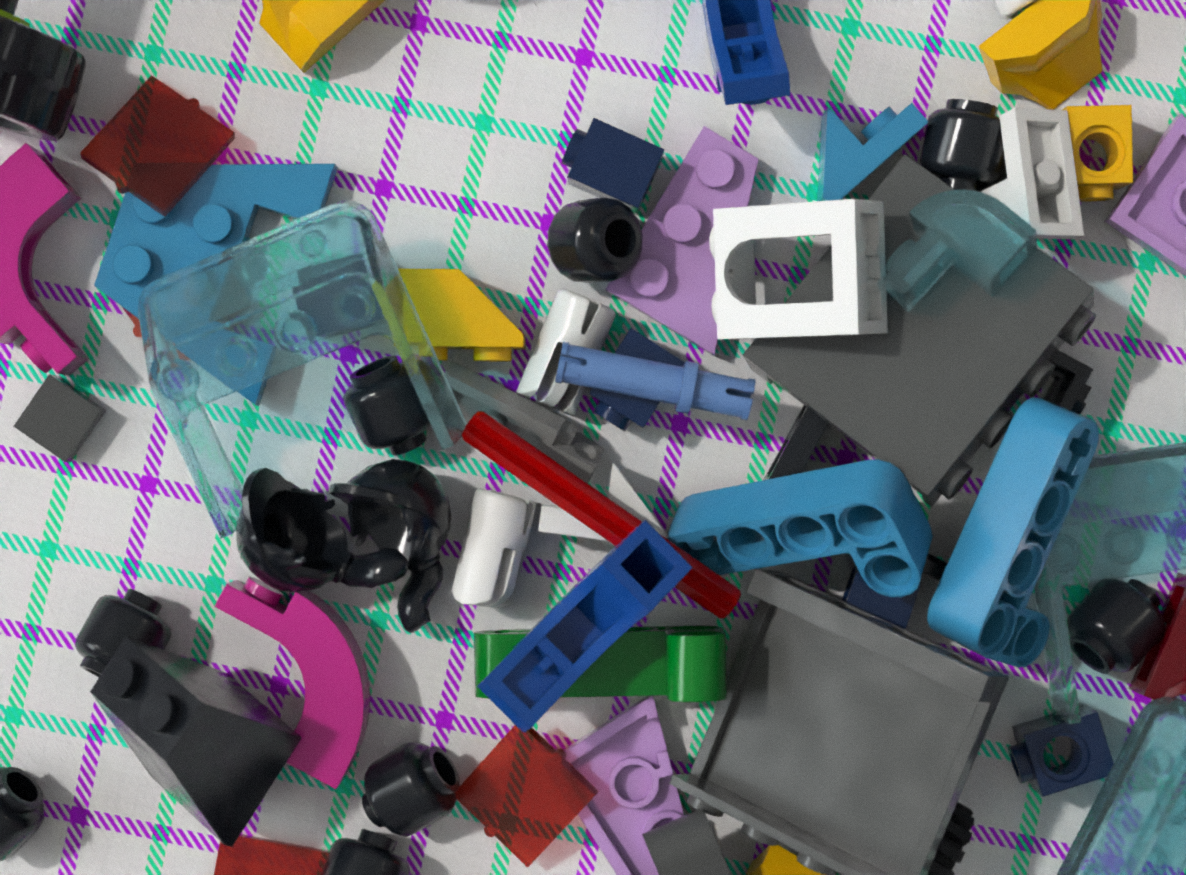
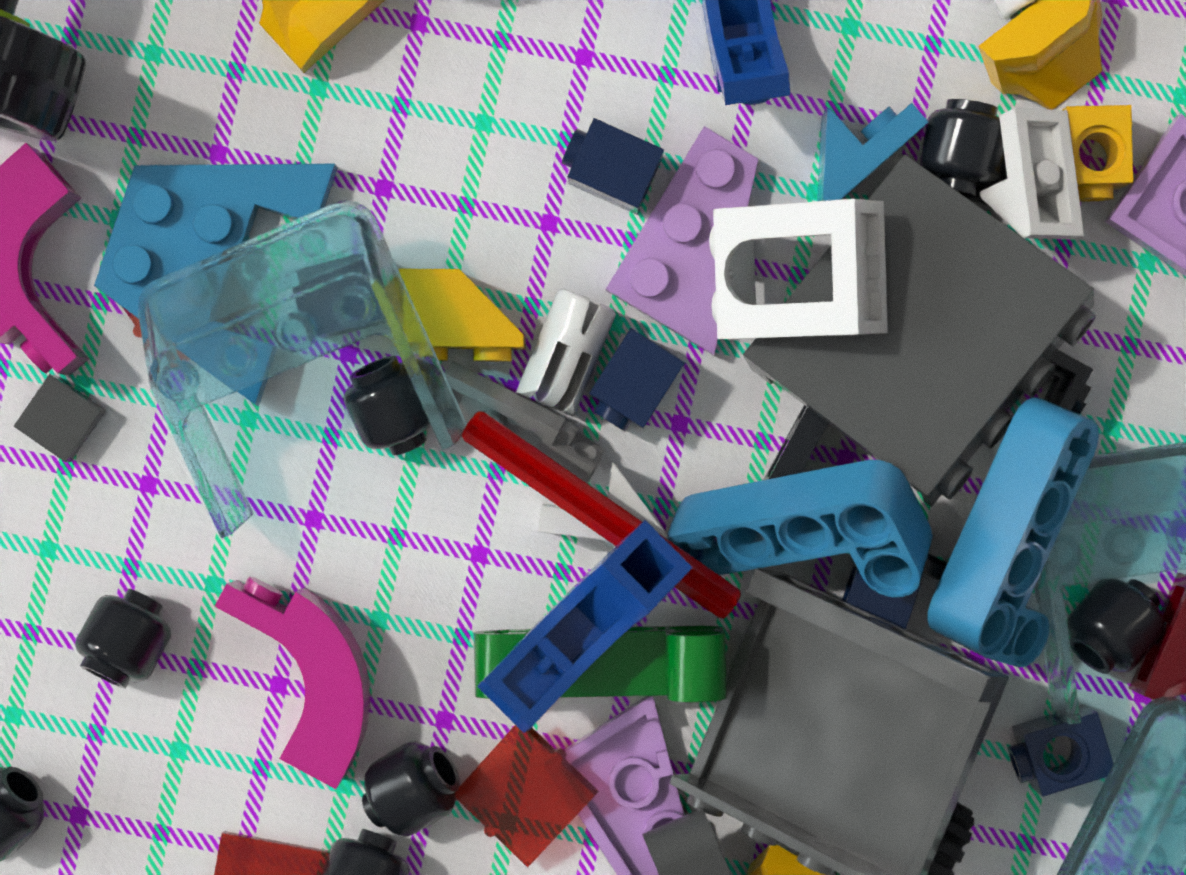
clear red piece [80,75,235,217] -> none
black slope [90,636,302,847] -> none
black piece [236,468,409,592] -> none
black piece [329,459,452,633] -> none
white arm [452,488,536,608] -> none
black head [547,198,643,283] -> none
medium blue pin [555,341,755,421] -> none
clear light blue brick [883,190,1037,312] -> none

